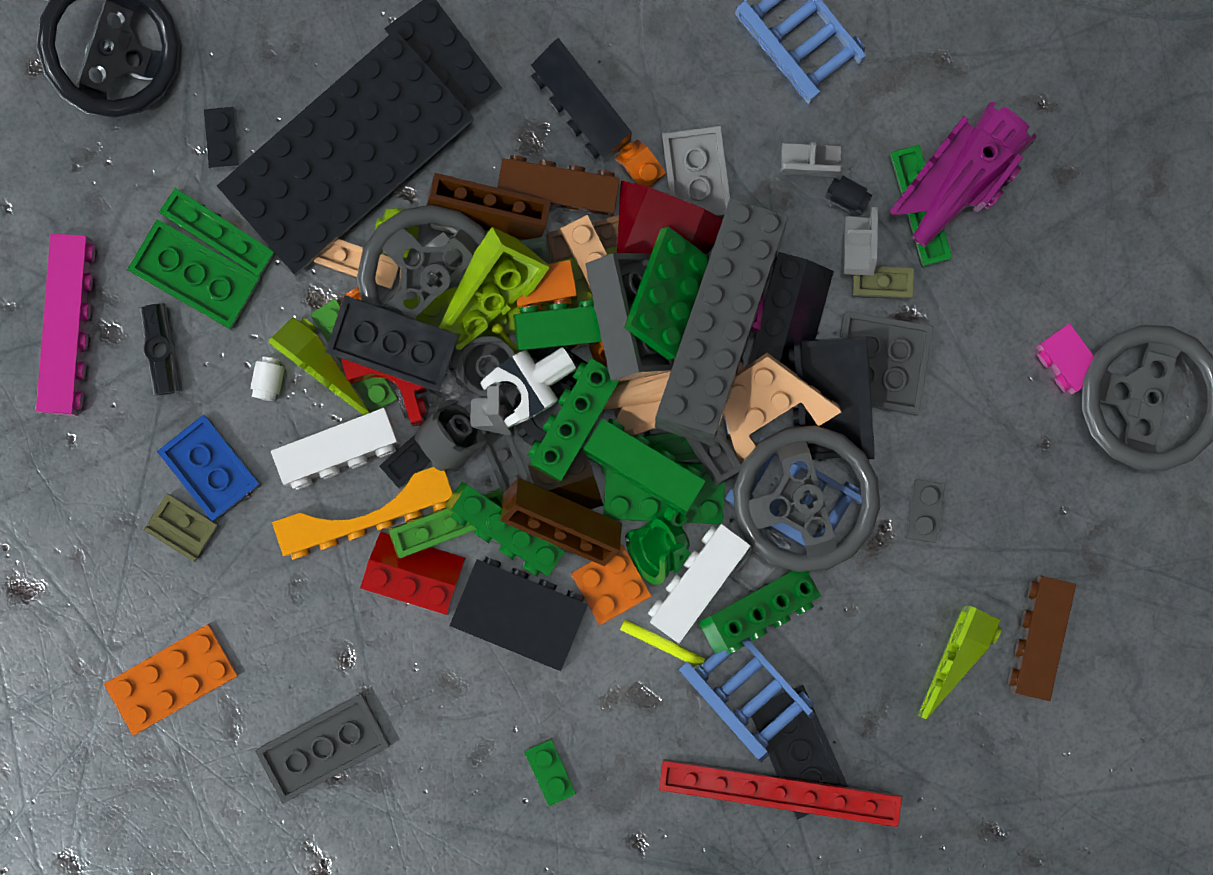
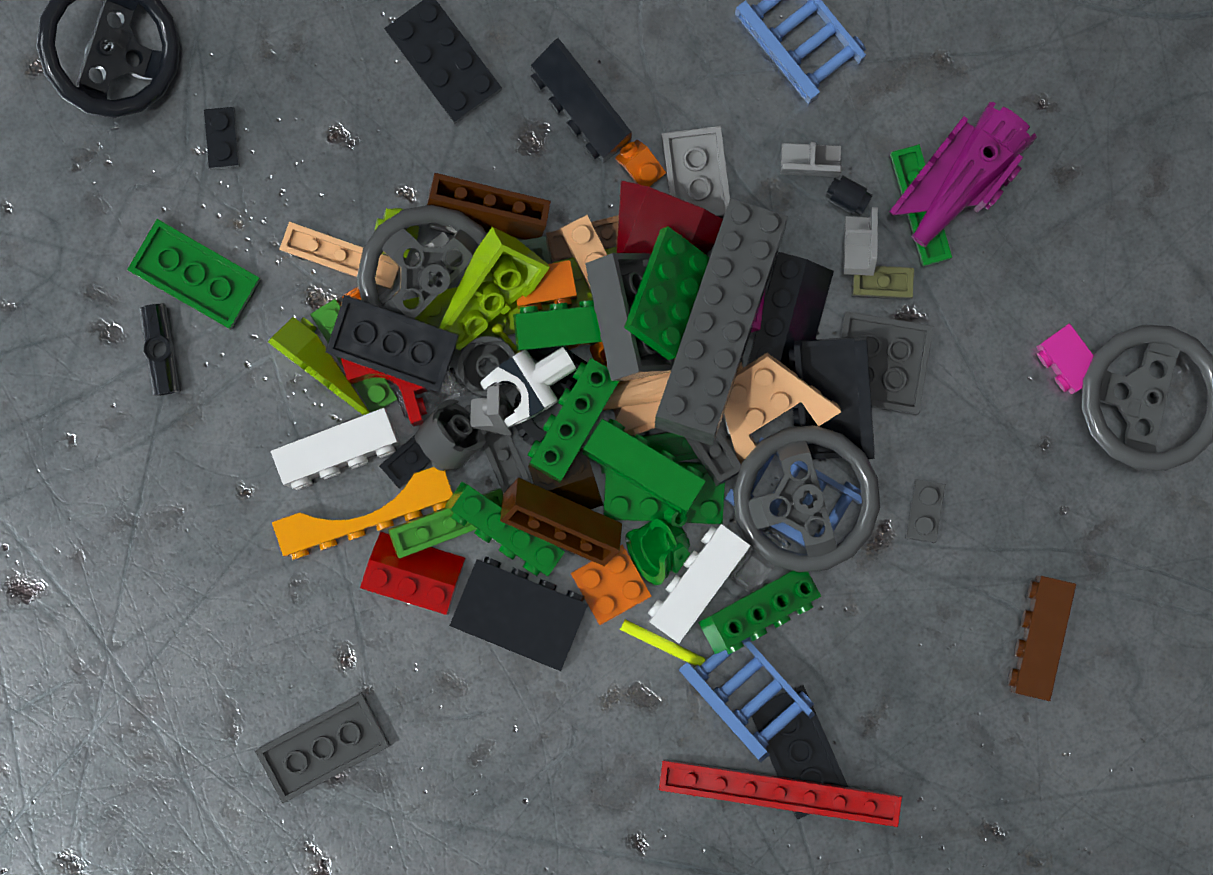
dark pink brick [36,233,95,416] -> none
orange plate [104,624,239,736] -> none
olive plate [144,493,219,562] -> none
blue plate [157,414,260,522] -> none
green plate [159,188,275,278] -> none
black plate [217,30,474,276] -> none
white brick [250,357,285,402] -> none
reddish brown brick [497,155,620,217] -> none
green plate [524,739,576,806] -> none
lime wedge [918,606,1002,719] -> none

